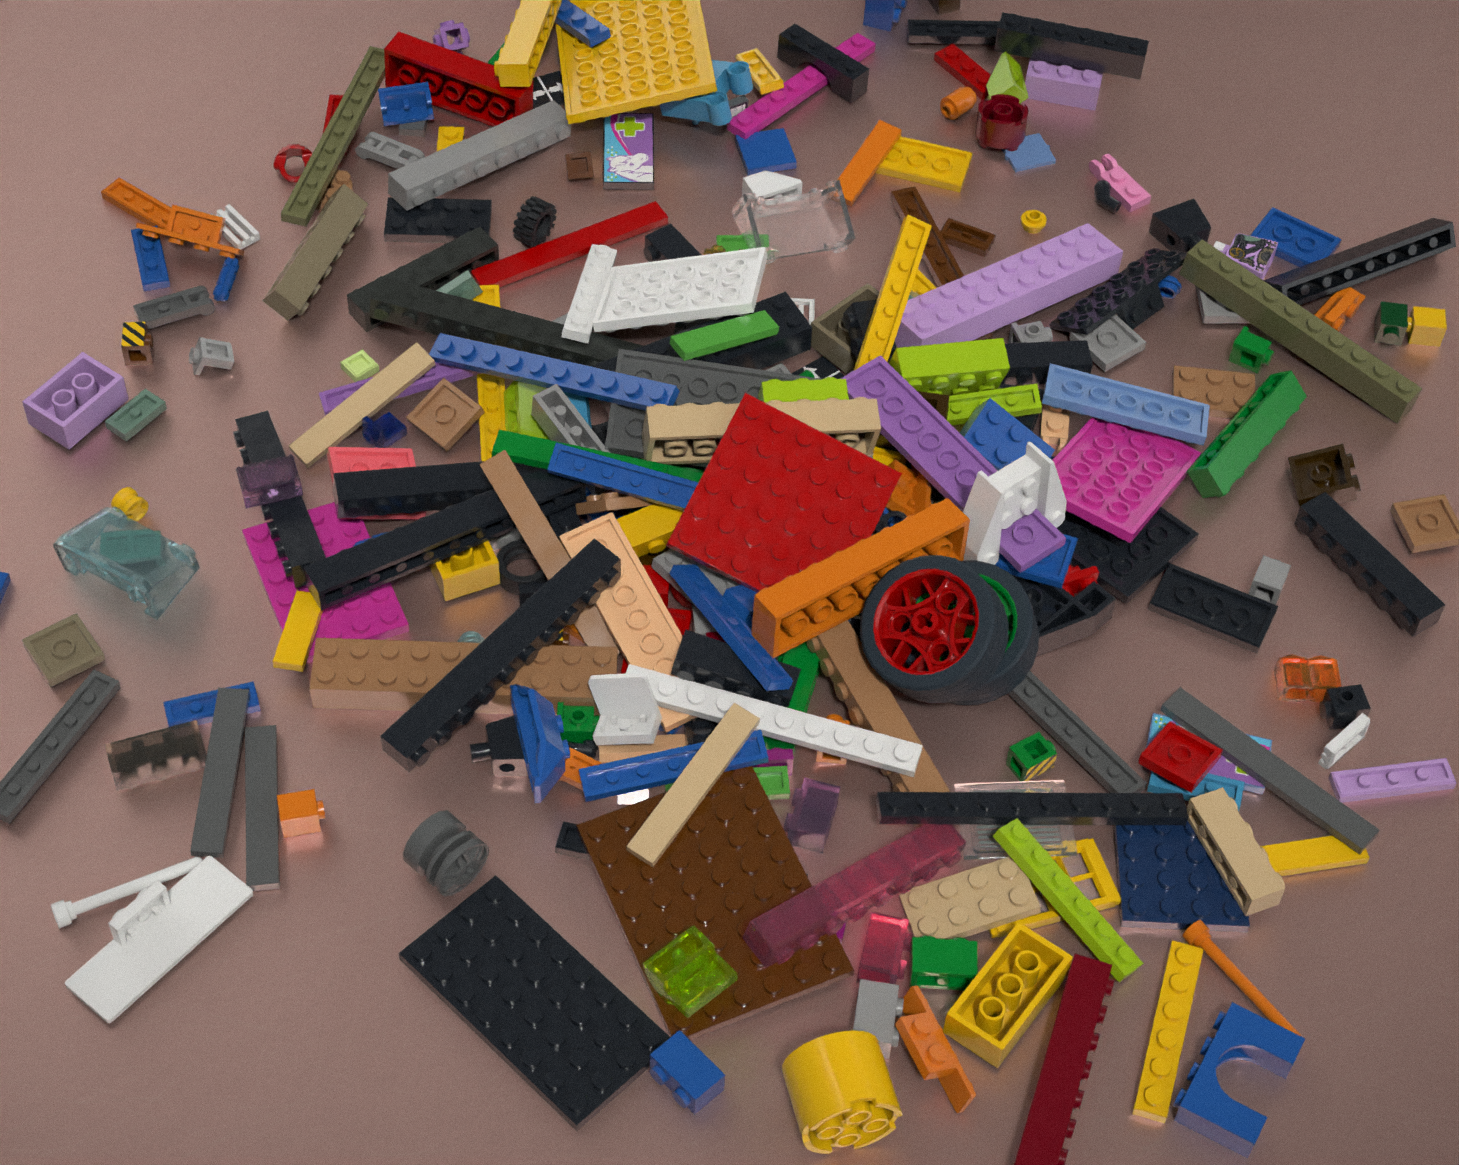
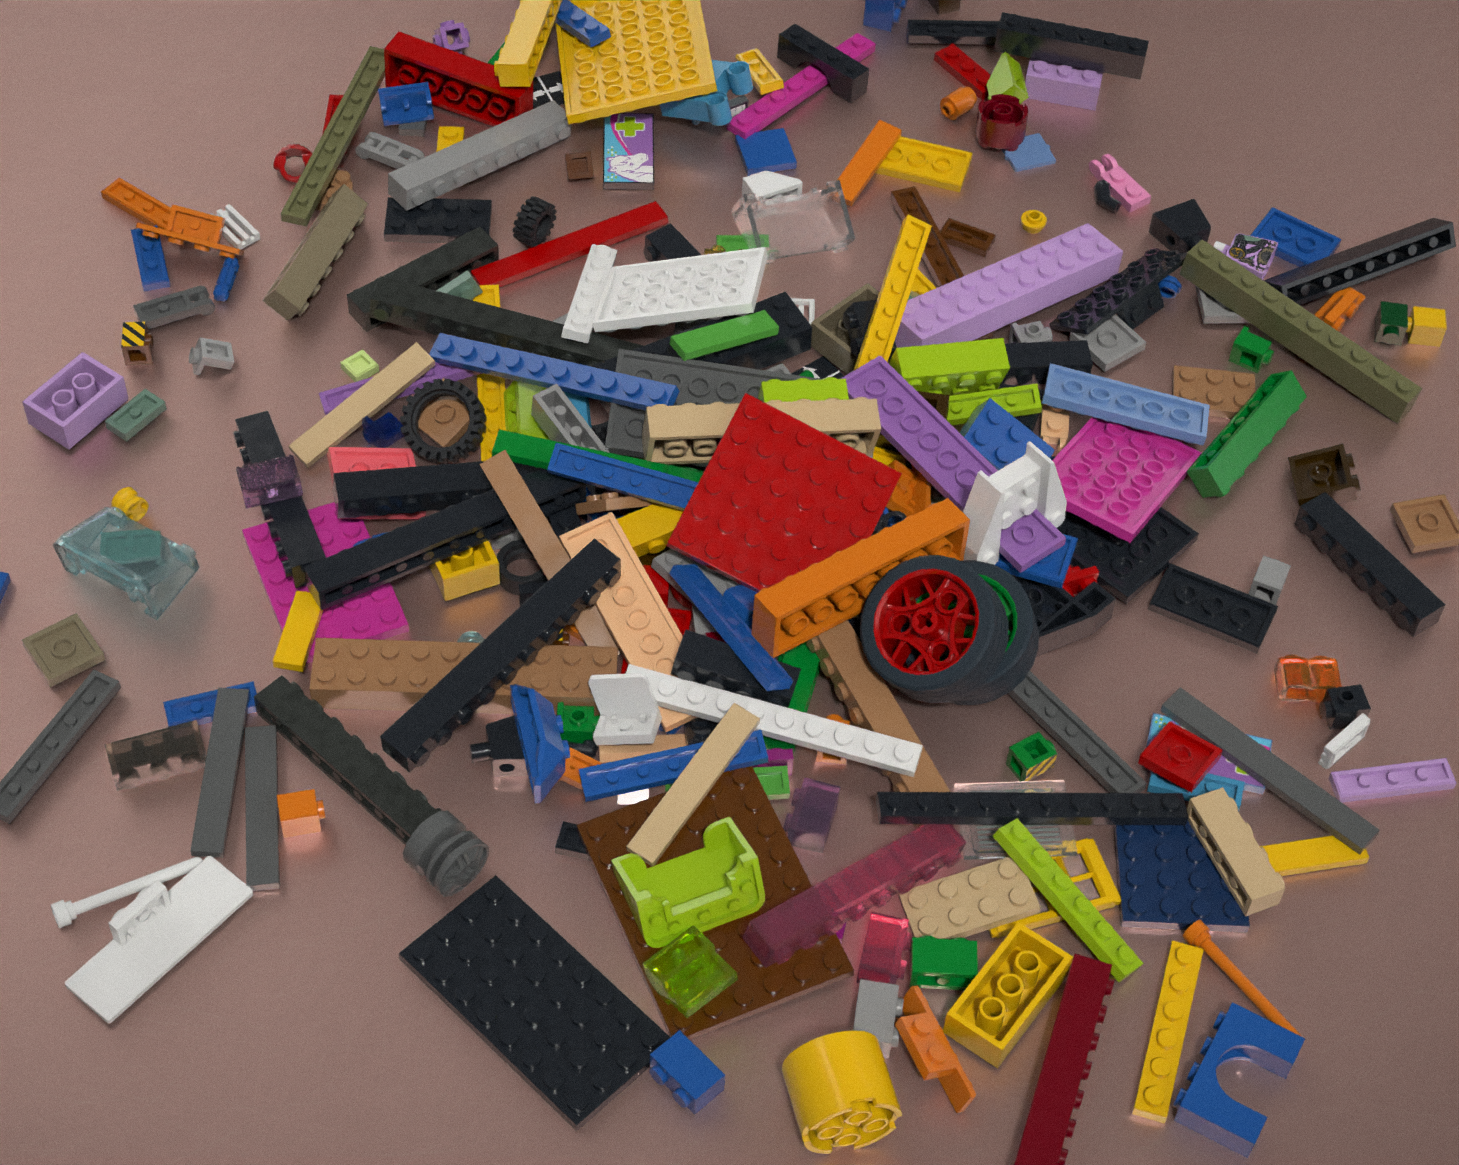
none -> pearl dark grey brick [254,675,443,845]
none -> black tyre [400,379,487,464]
none -> lime windscreen [611,817,765,948]

